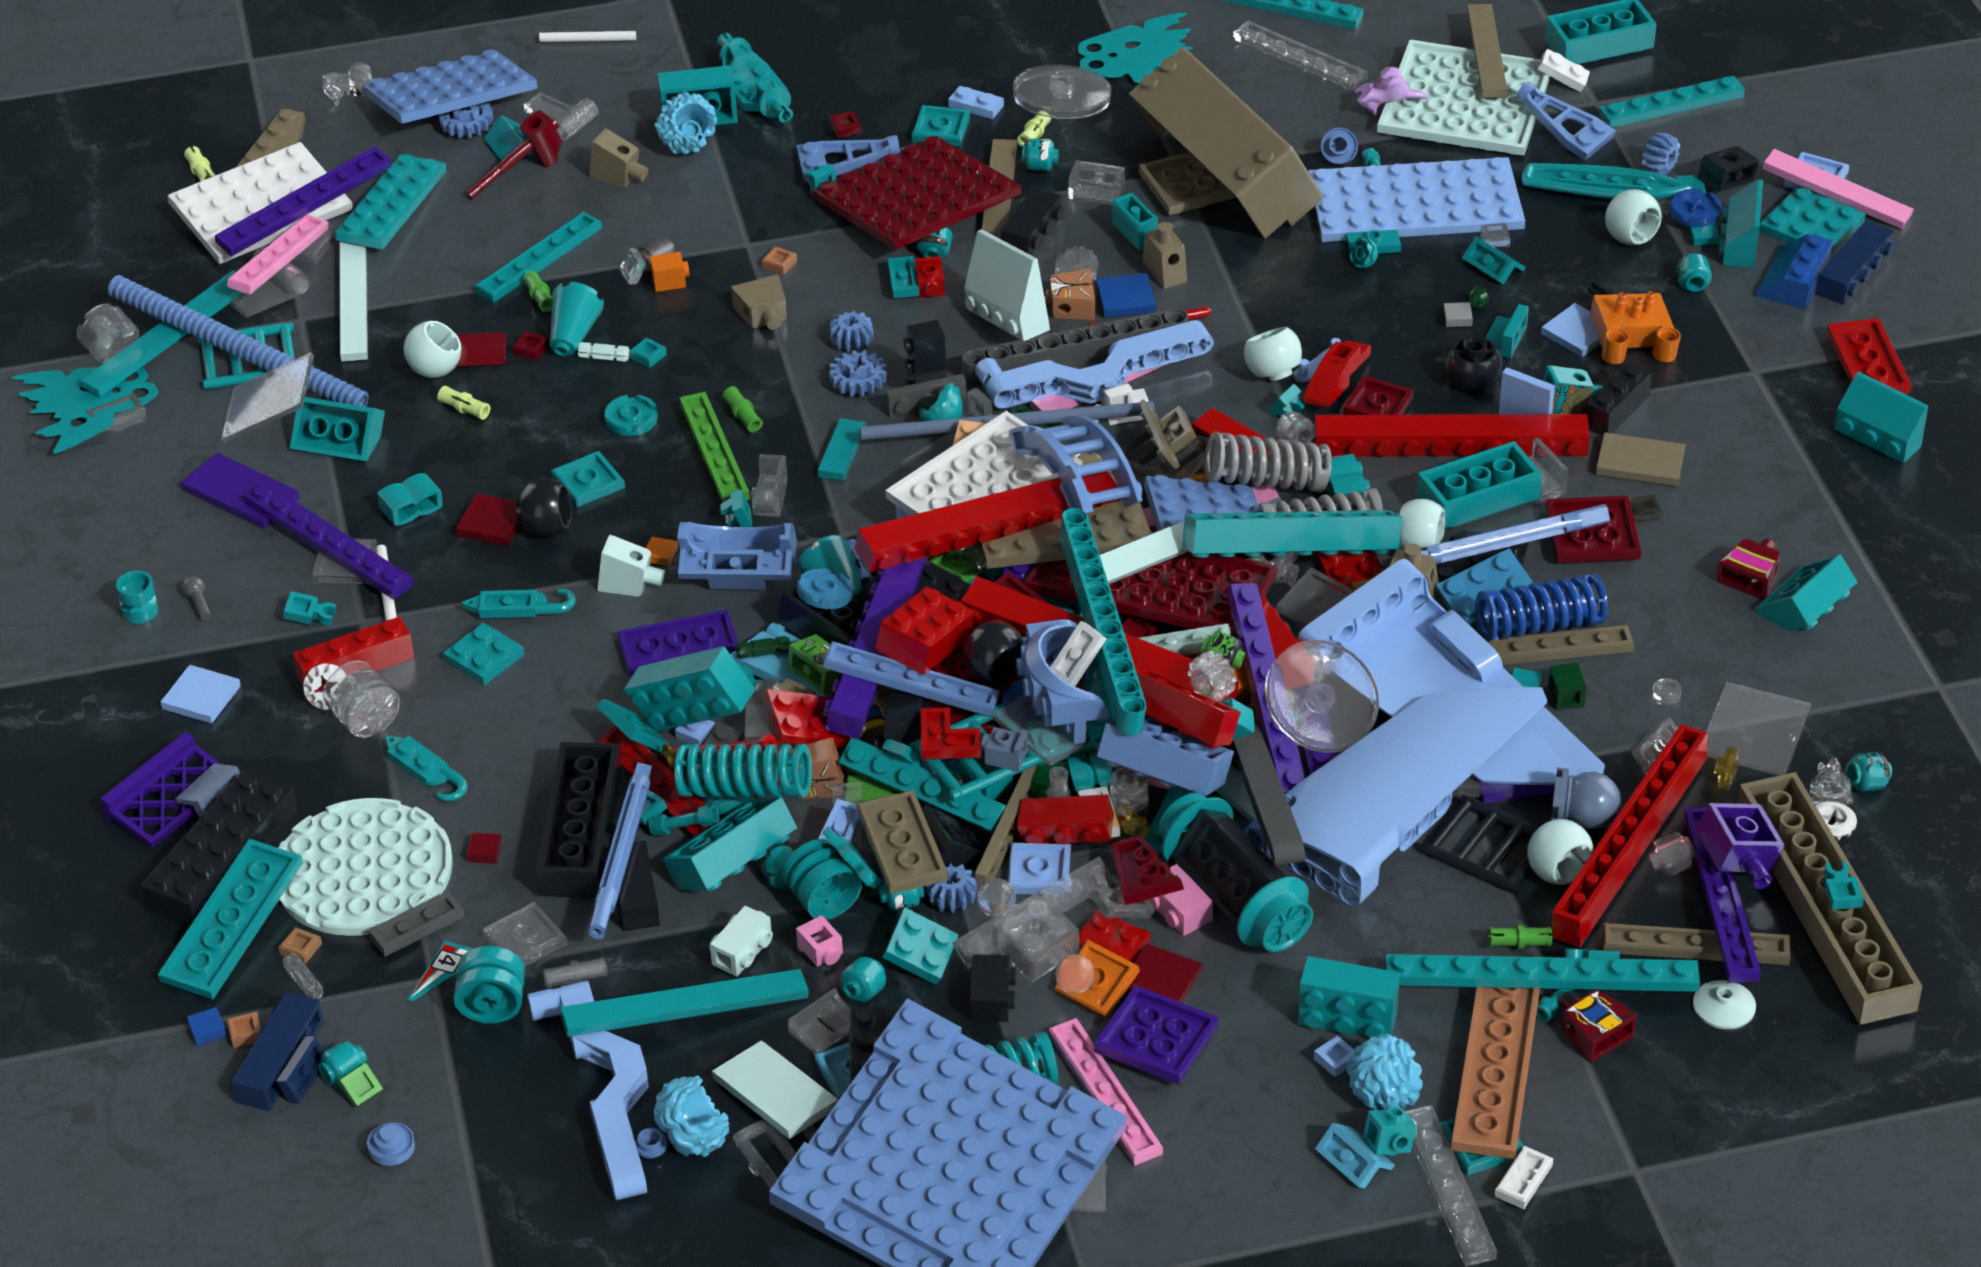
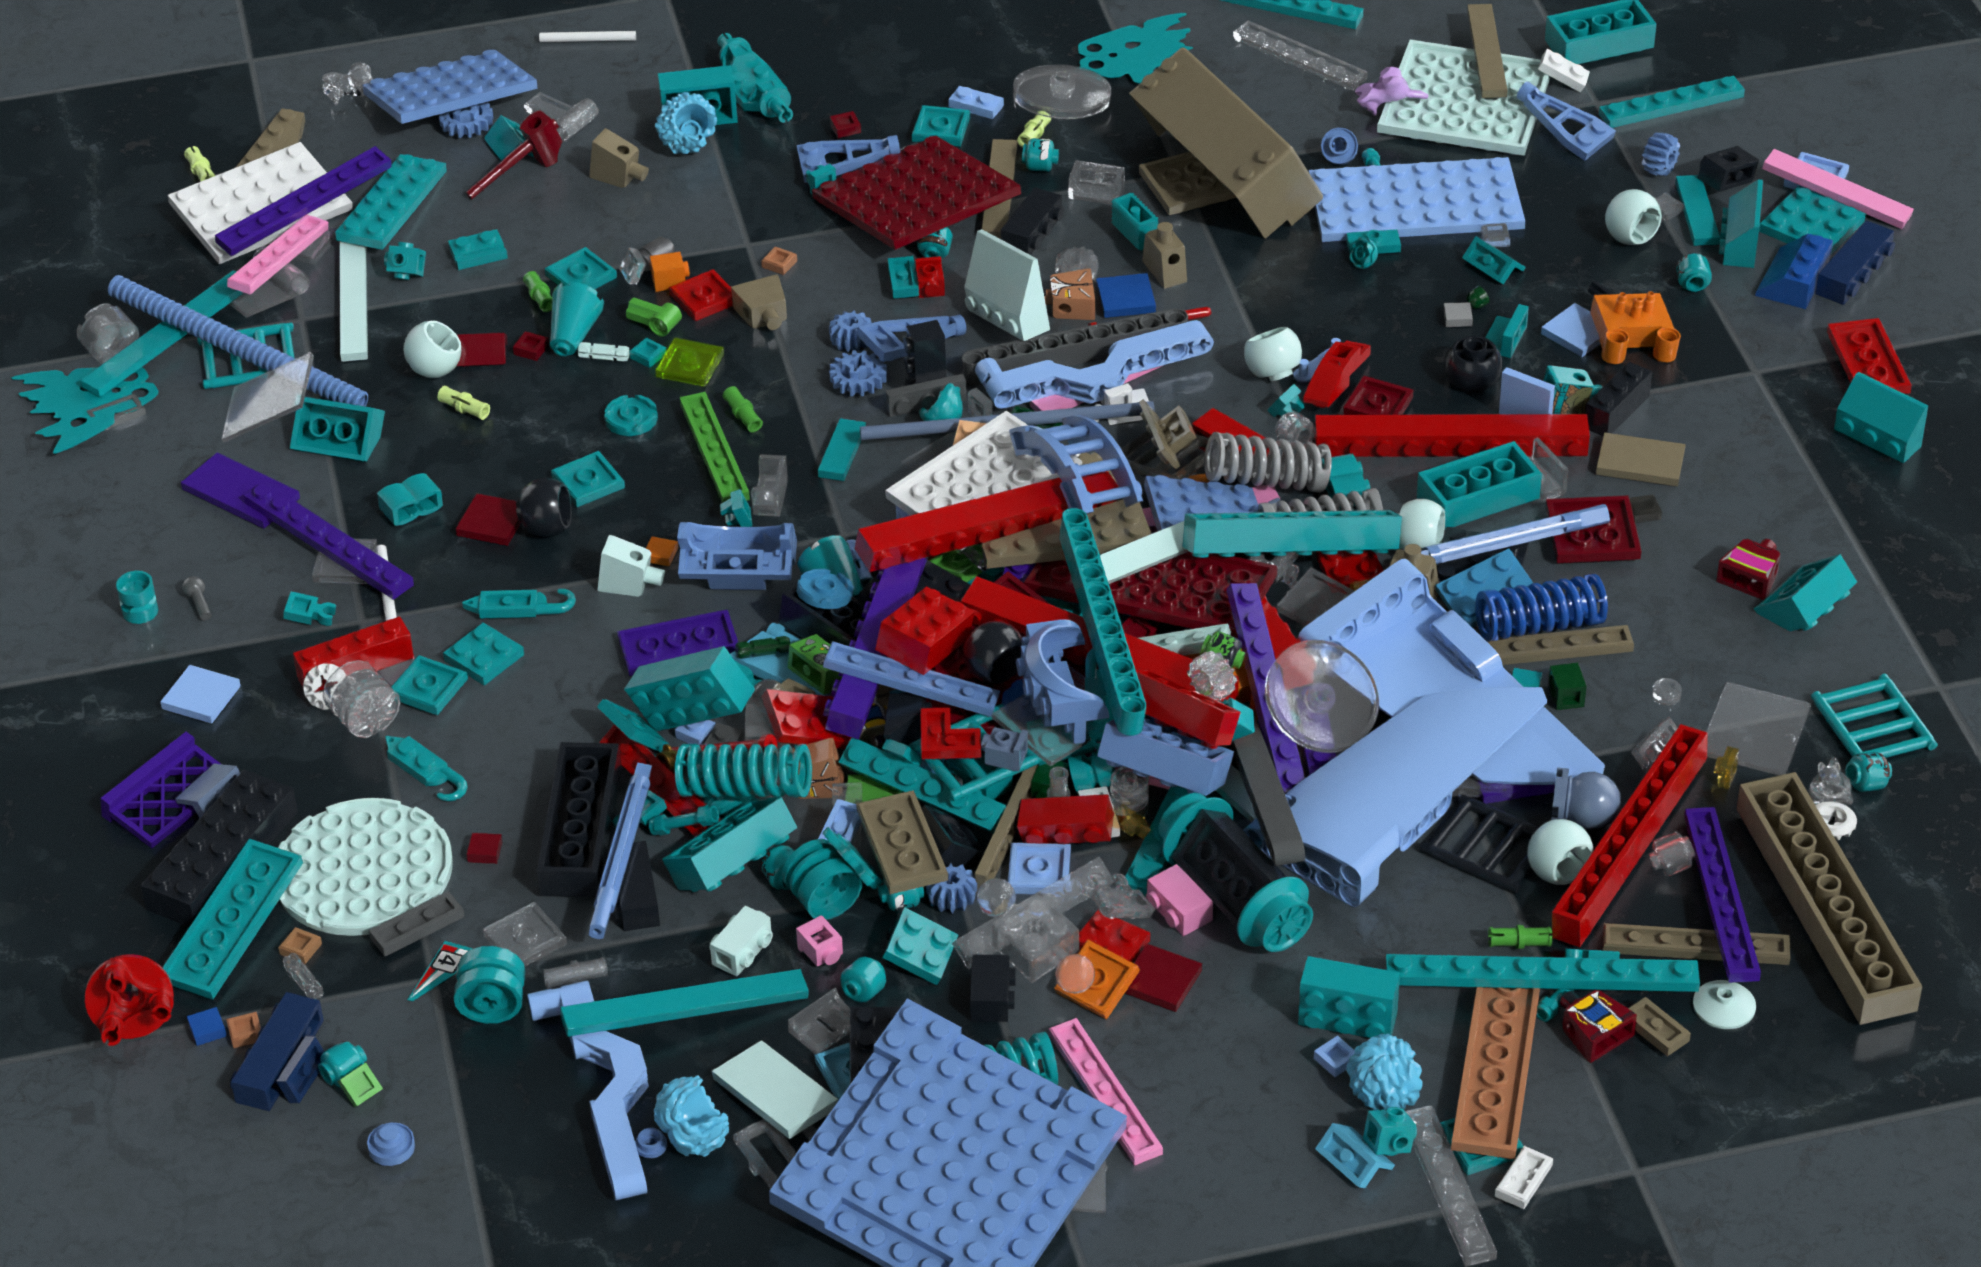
teal tile [475,212,602,303] -> none
white plate [1050,621,1107,687] -> none
dark purple plate [1094,985,1220,1085] -> none
dark red wing [1112,835,1184,905] -> none
teal piece [1521,163,1692,199] -> none
blue tile [1670,188,1722,227] -> none
dark purple brick [1695,803,1785,889] -> none
teal plate [1824,861,1864,910] -> none
none -> red piece [85,954,174,1046]
none -> teal brick [384,242,426,280]
none -> teal plate [388,655,468,715]
none -> teal plate [448,229,508,270]
none -> teal tile [544,247,617,289]
none -> bright green piece [626,297,682,337]
none -> clear neon green plate [655,337,724,387]
none -> red tile [669,269,733,322]
none -> medium blue plate [857,315,966,362]
none -> dark tan plate [1628,997,1691,1057]
none -> teal bar [1811,674,1938,758]

